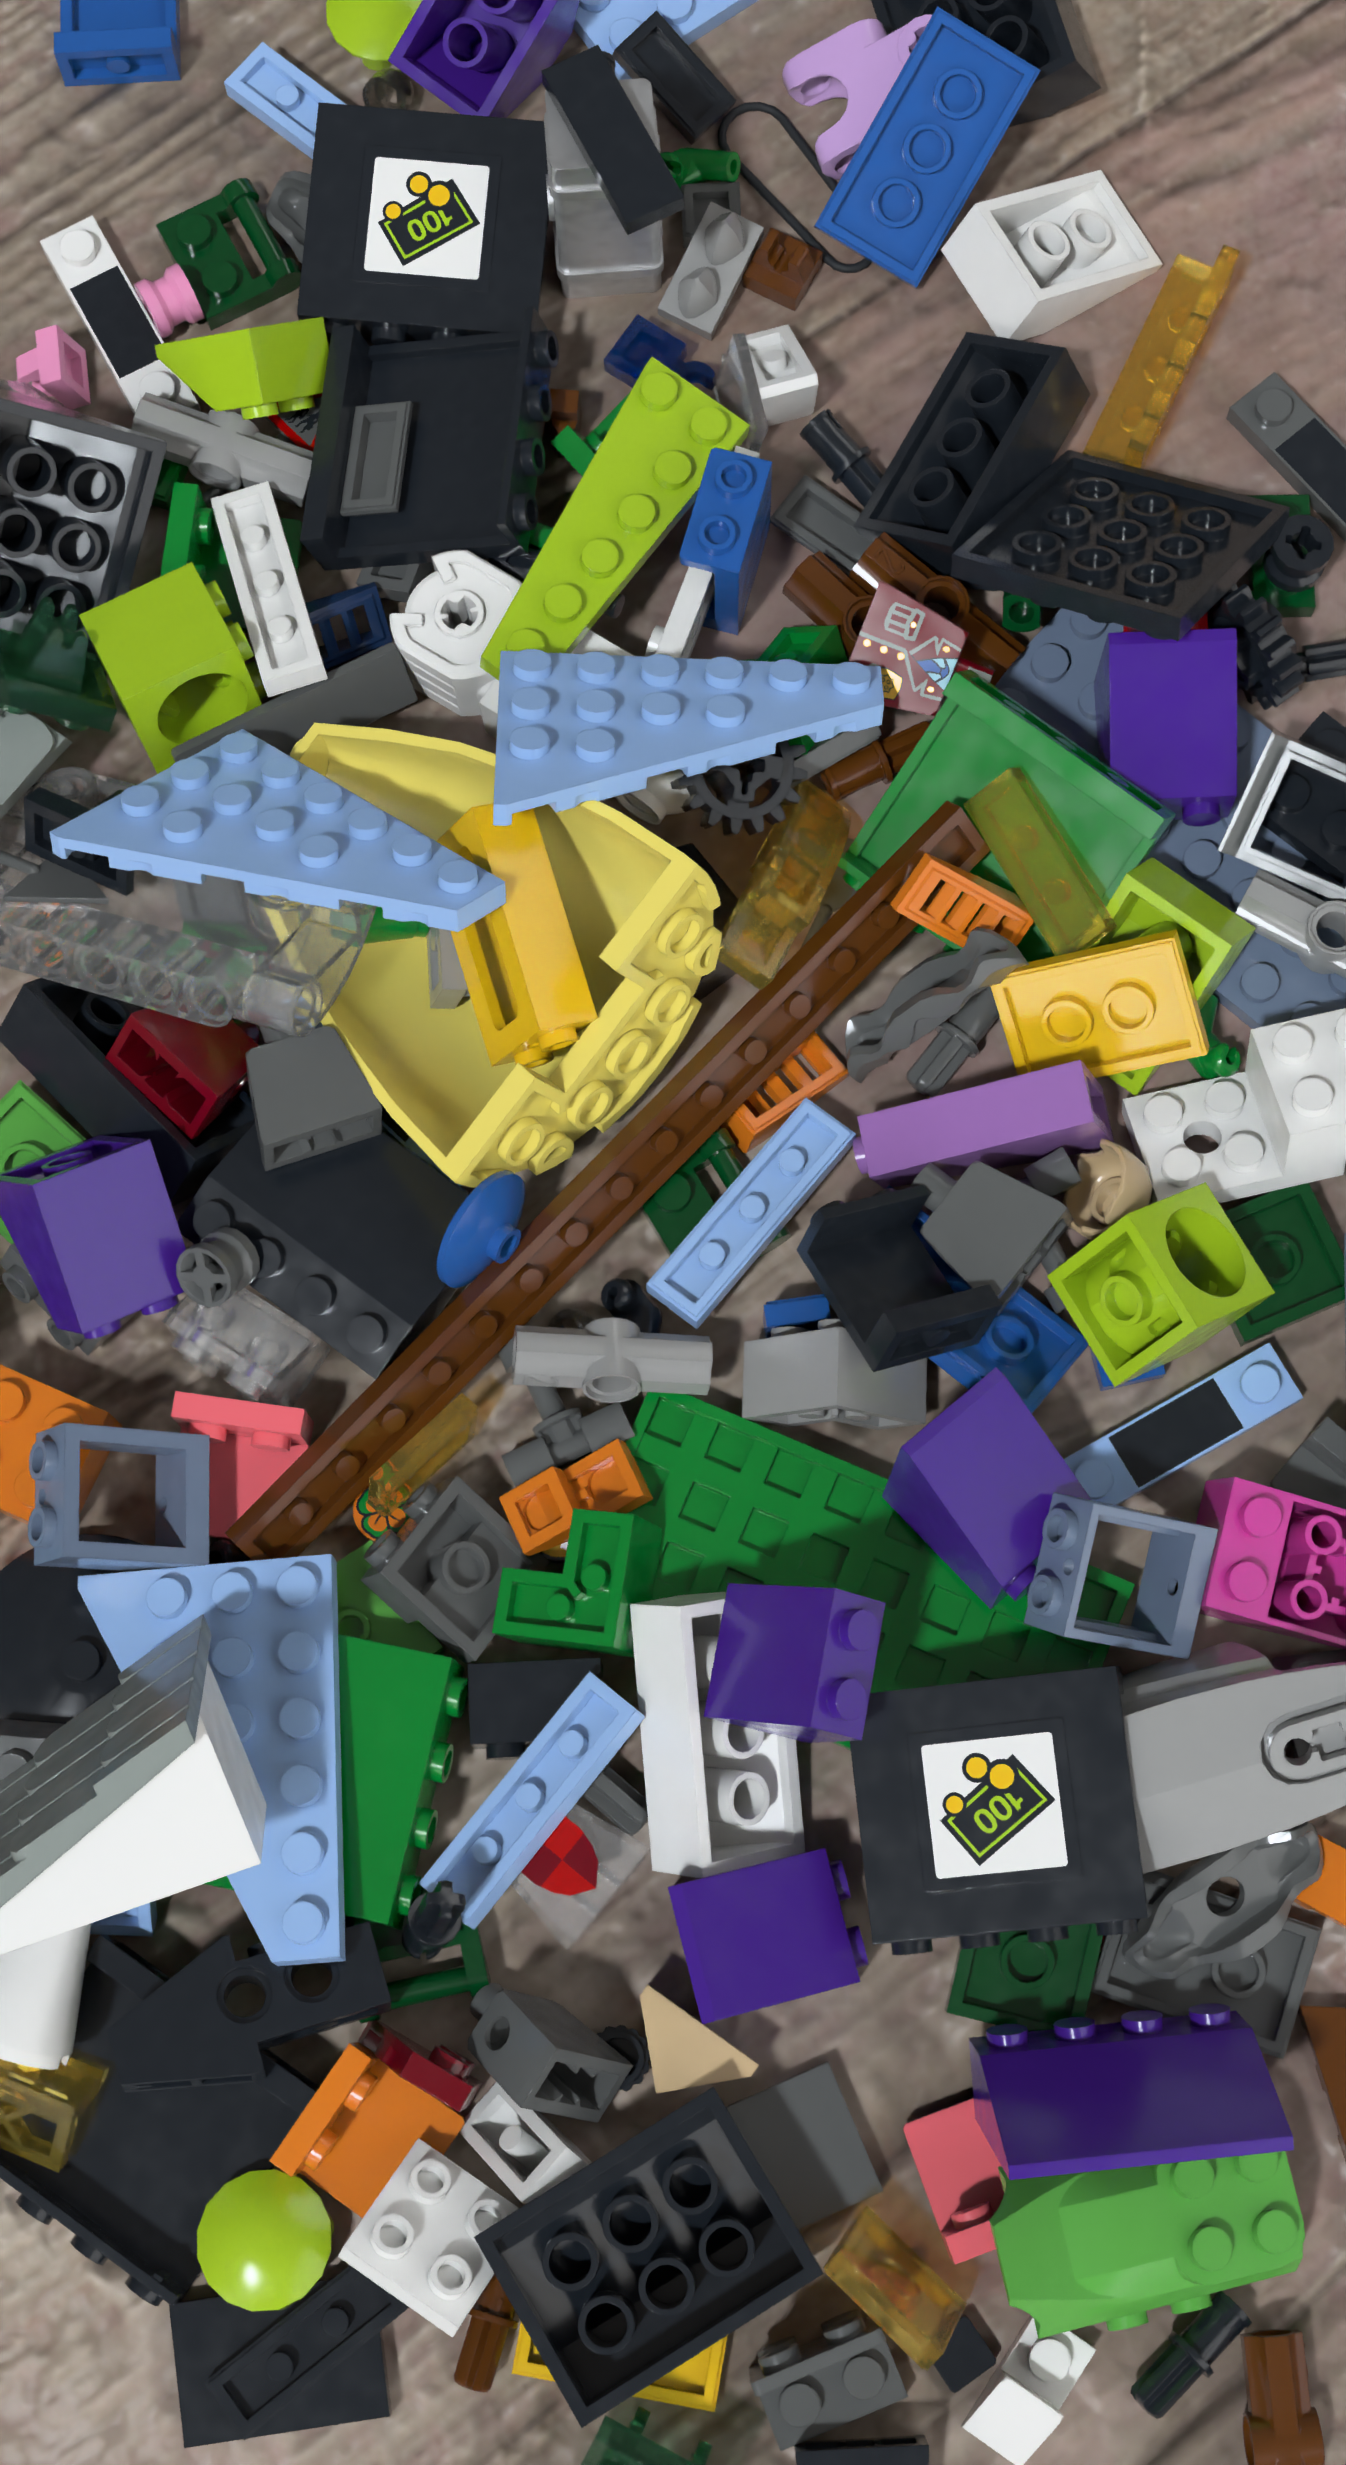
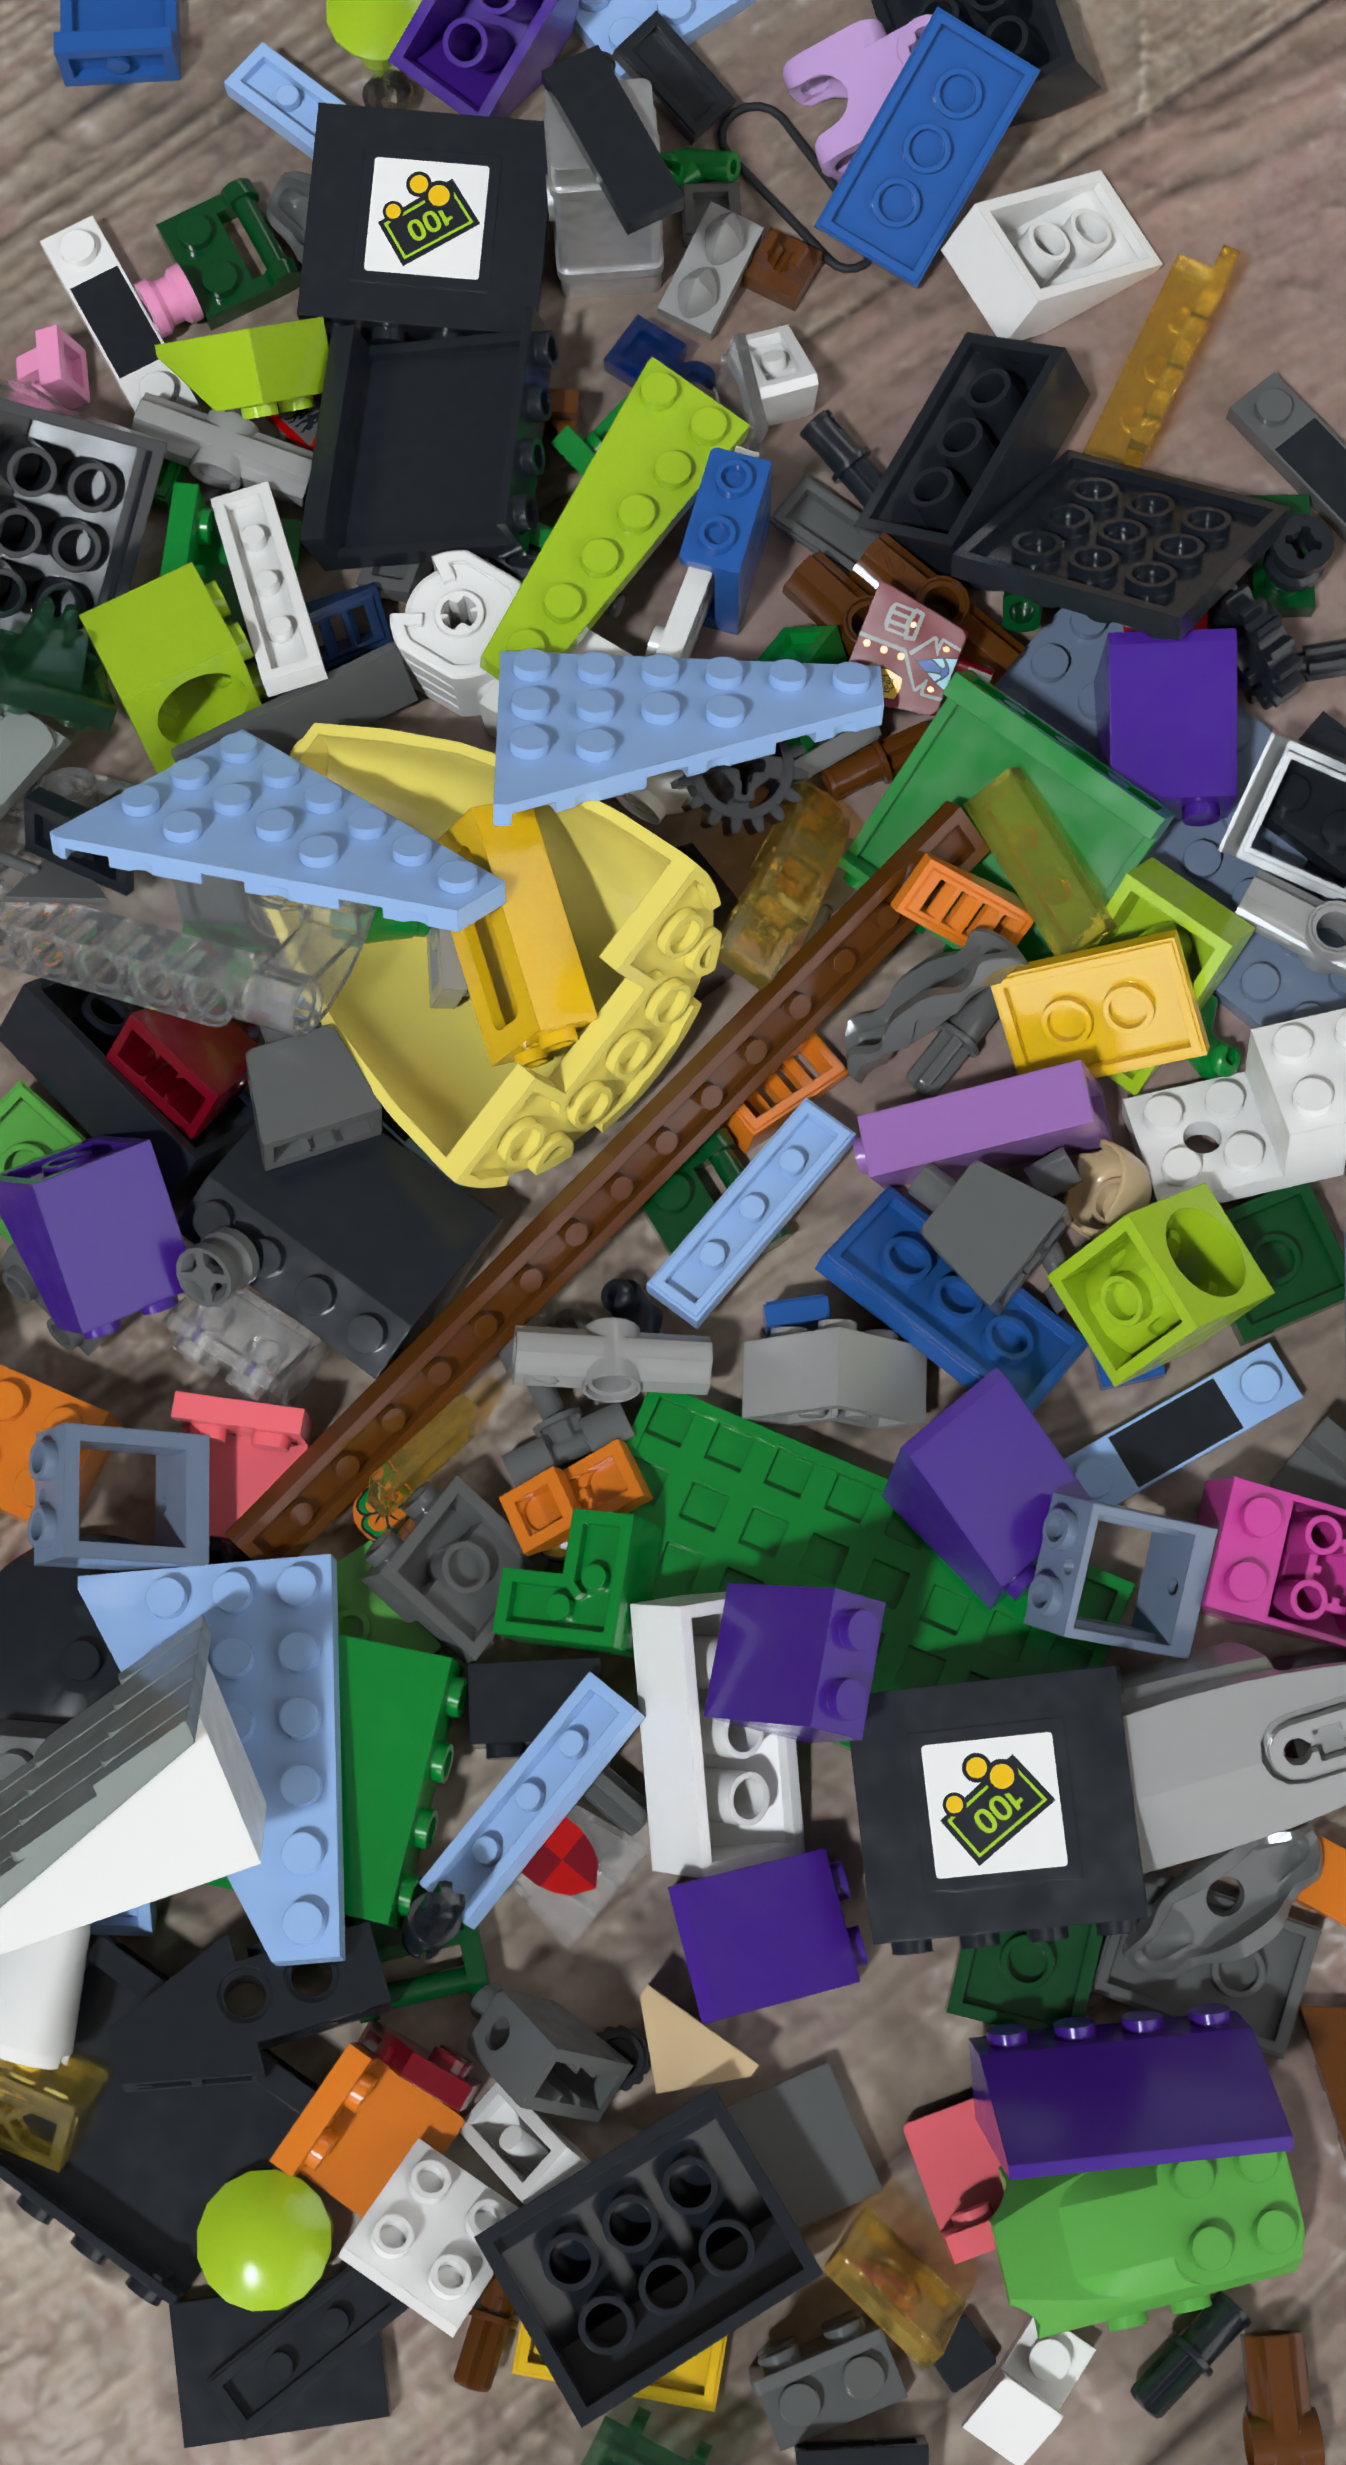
dark grey tile [340,401,413,517] -> none
blue dish [436,1170,525,1288] -> none
black panel [796,1184,1003,1372] -> none

